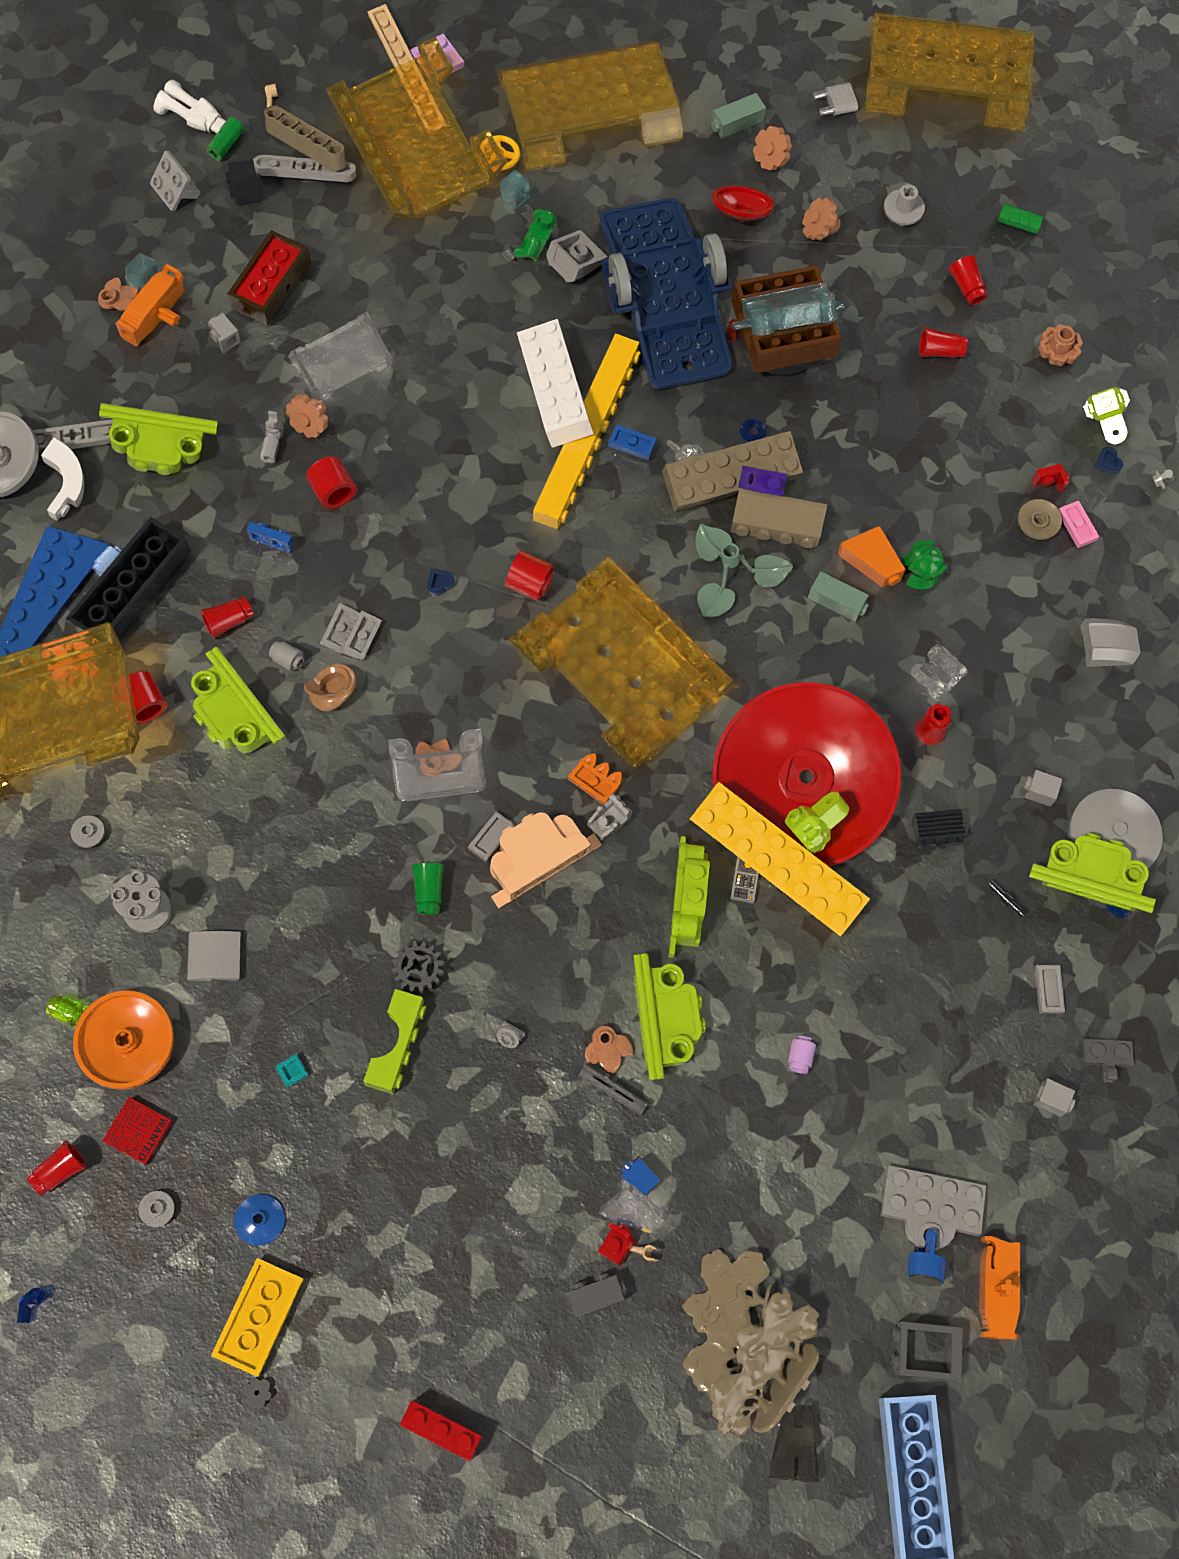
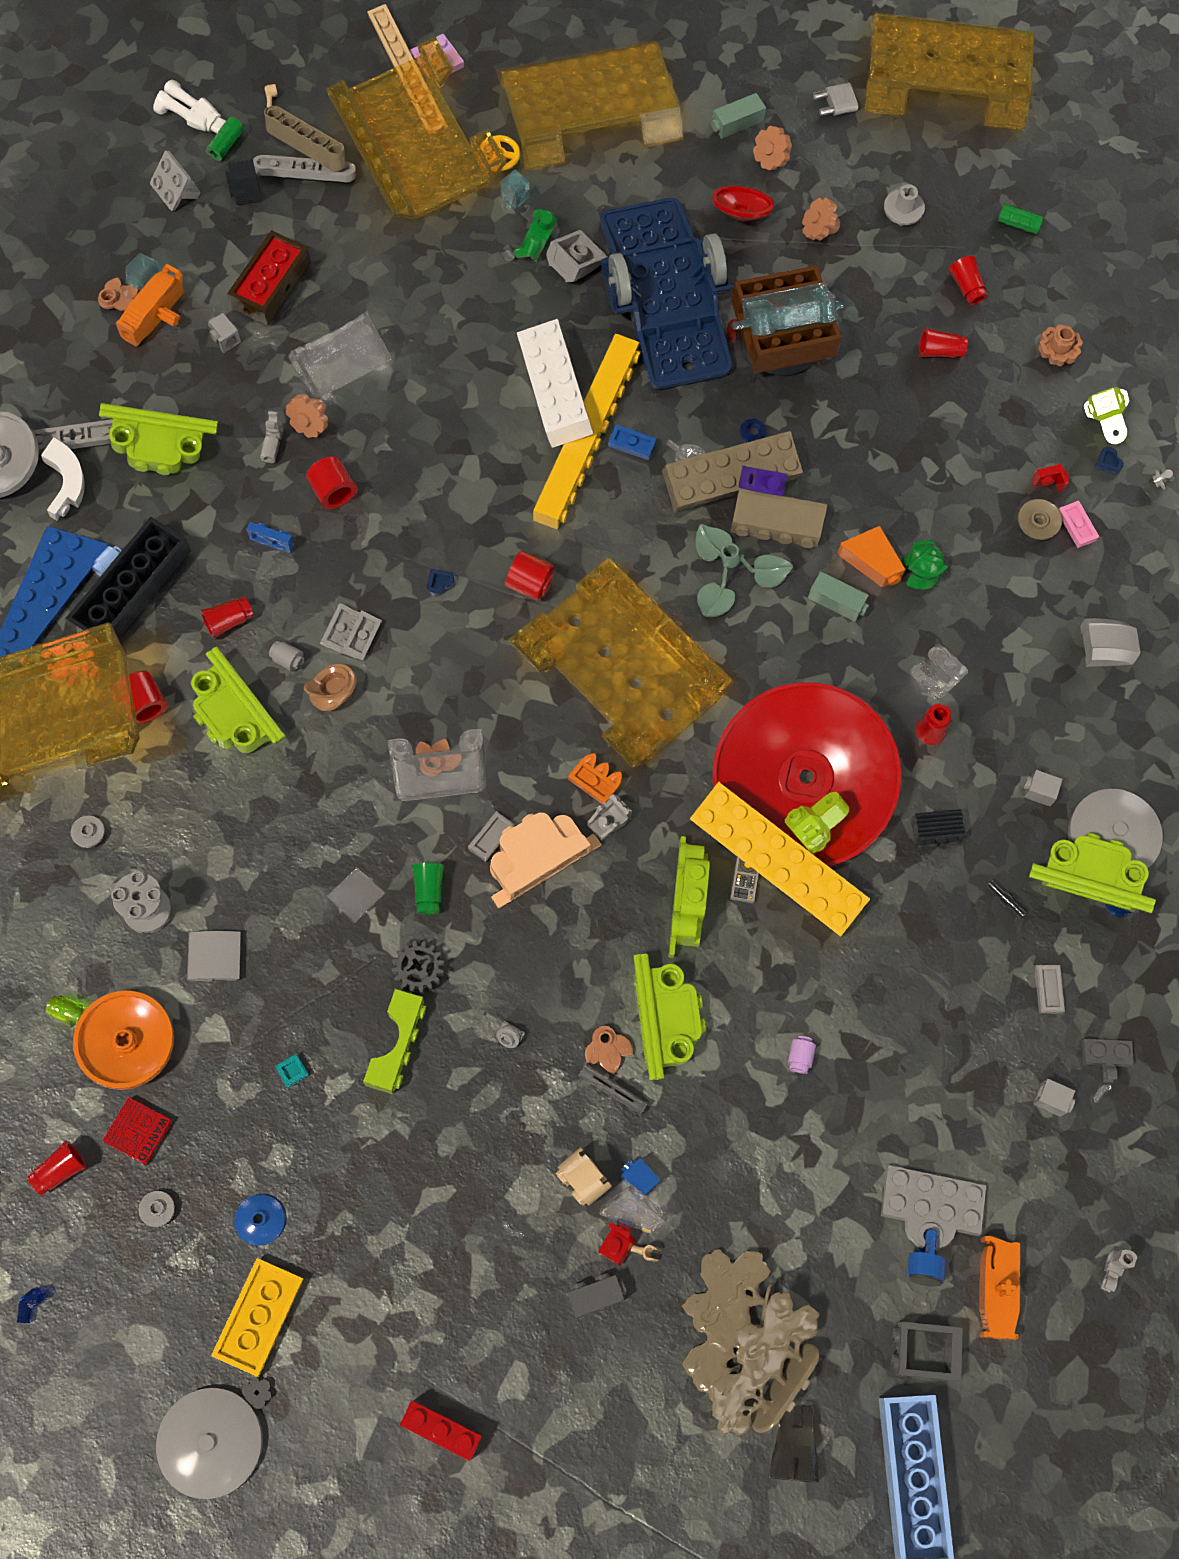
none -> light grey dish [156,1388,263,1499]
none -> clear piece [327,868,385,923]
none -> tan brick [556,1147,612,1206]
none -> clear leg [1093,1083,1112,1103]
none -> light grey bar [1100,1249,1137,1293]

